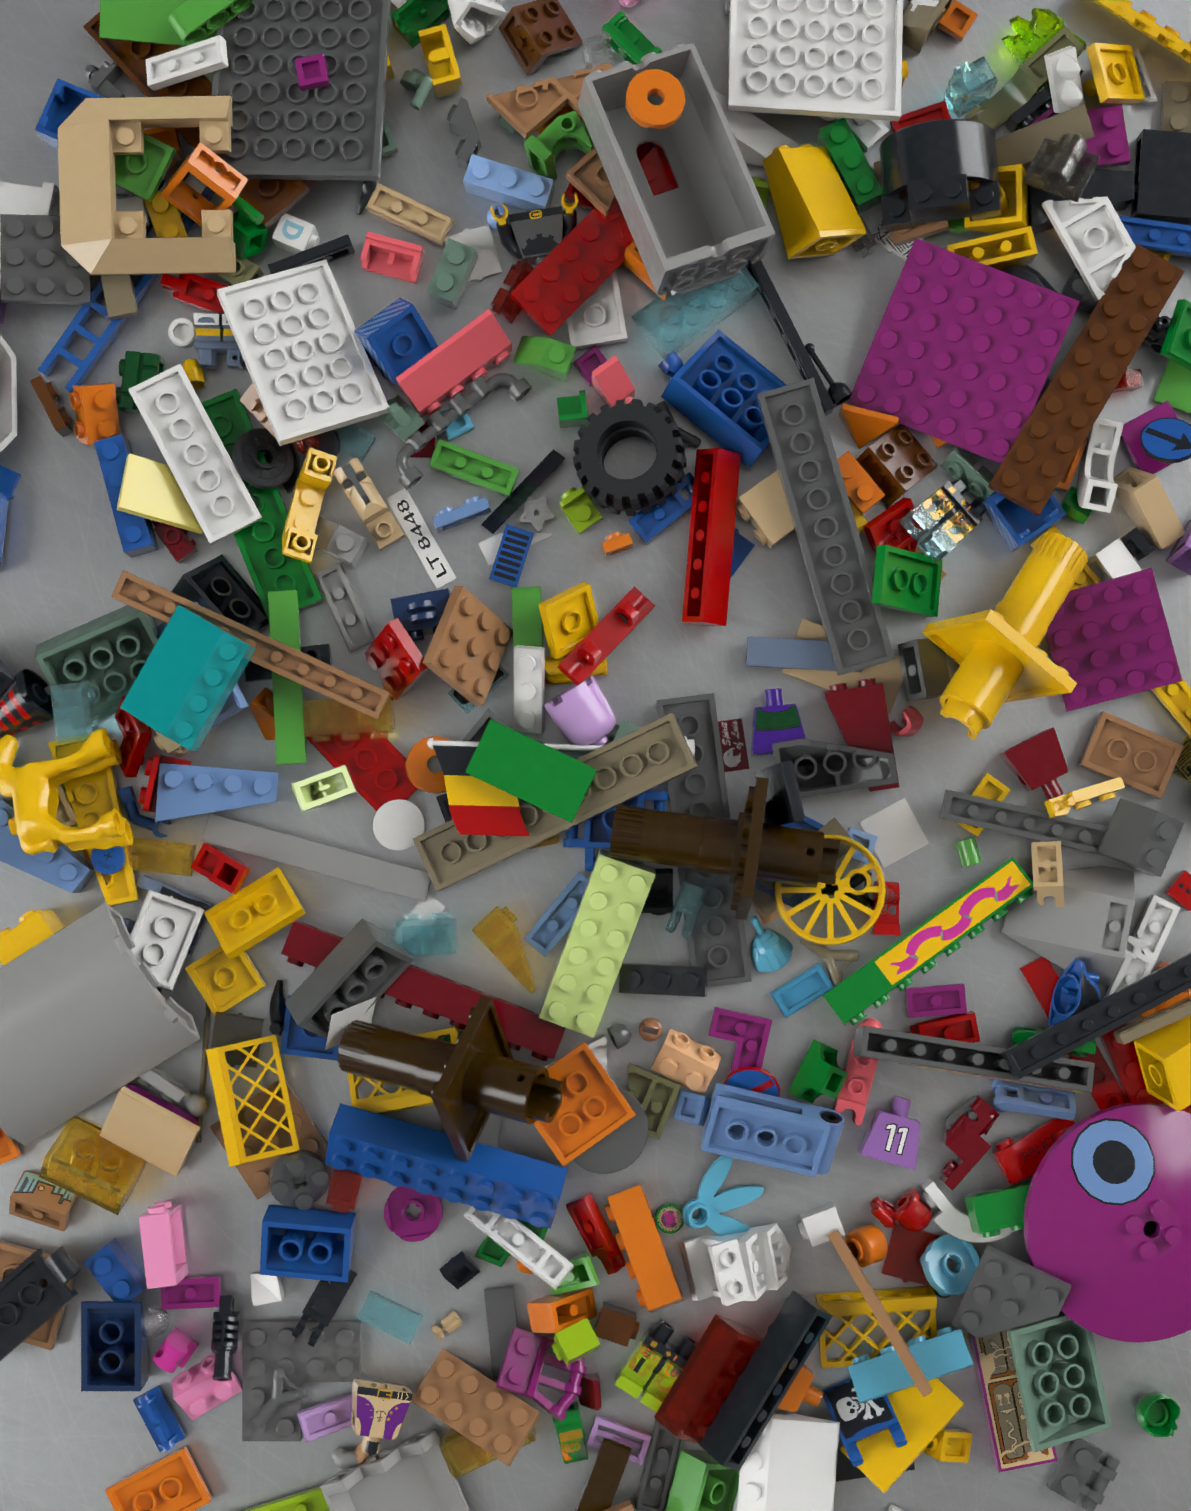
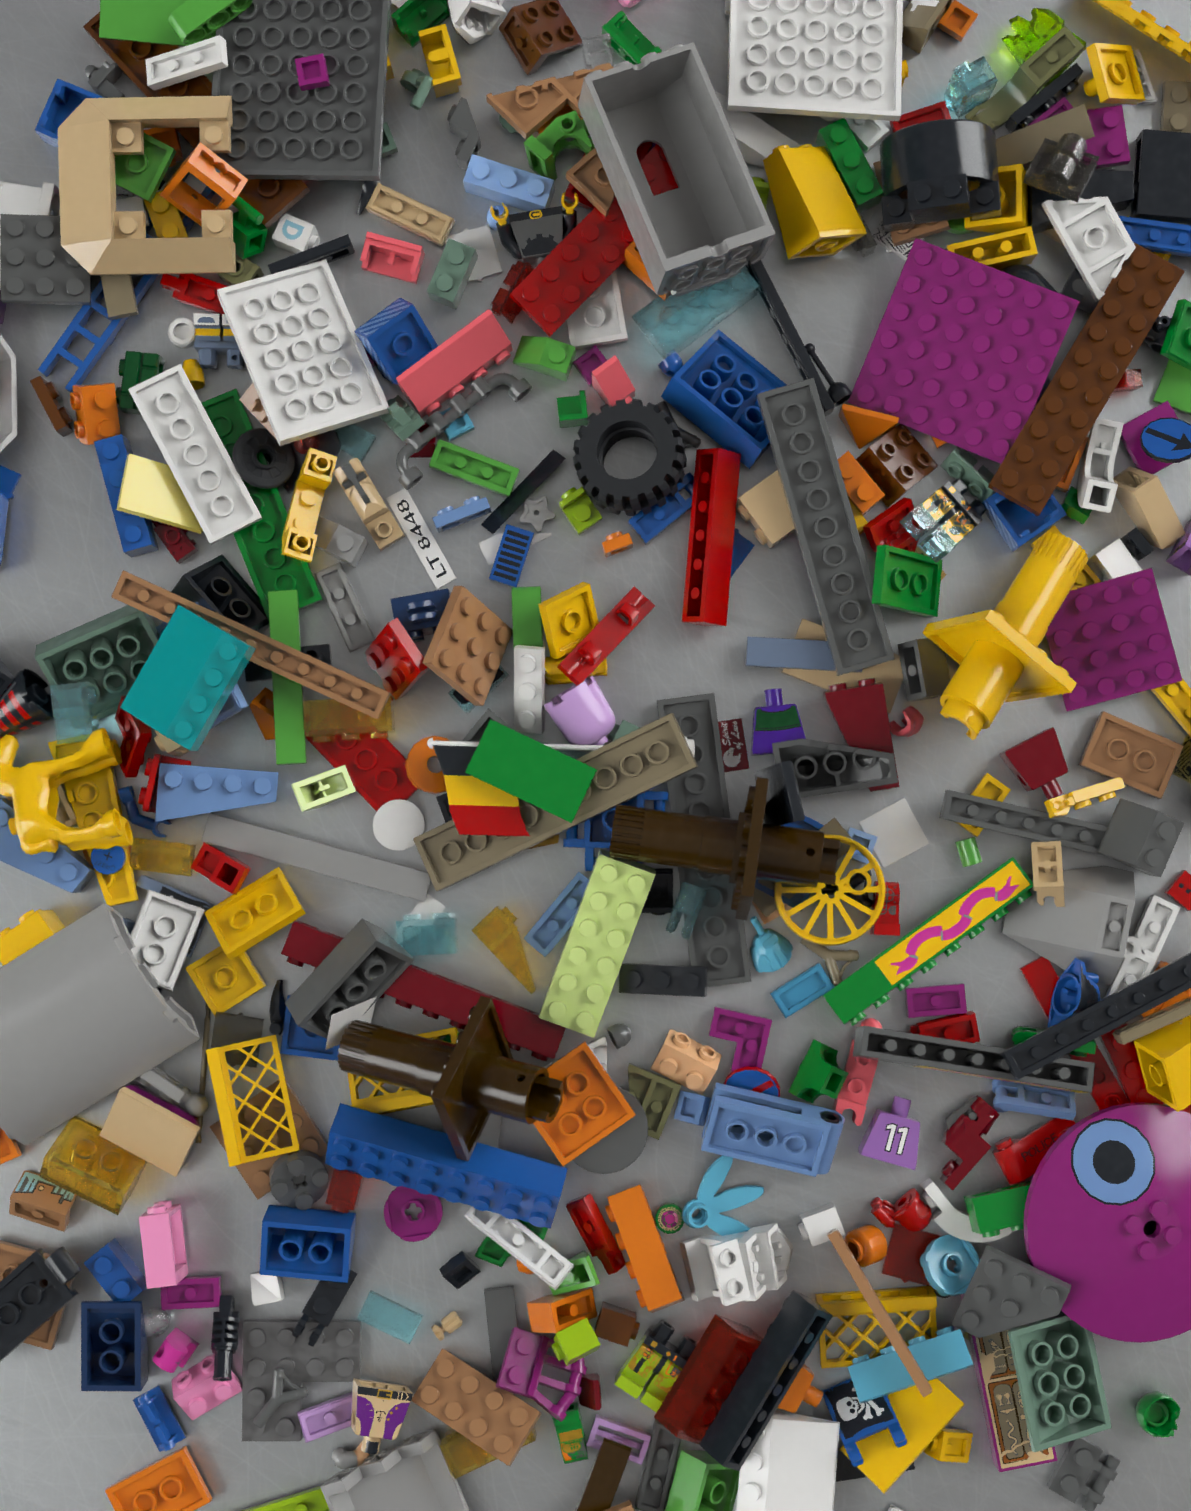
orange tile [625,69,686,130] -> none
nougat hinge [639,1018,662,1042] -> none
white tile [1044,46,1085,114] -> none

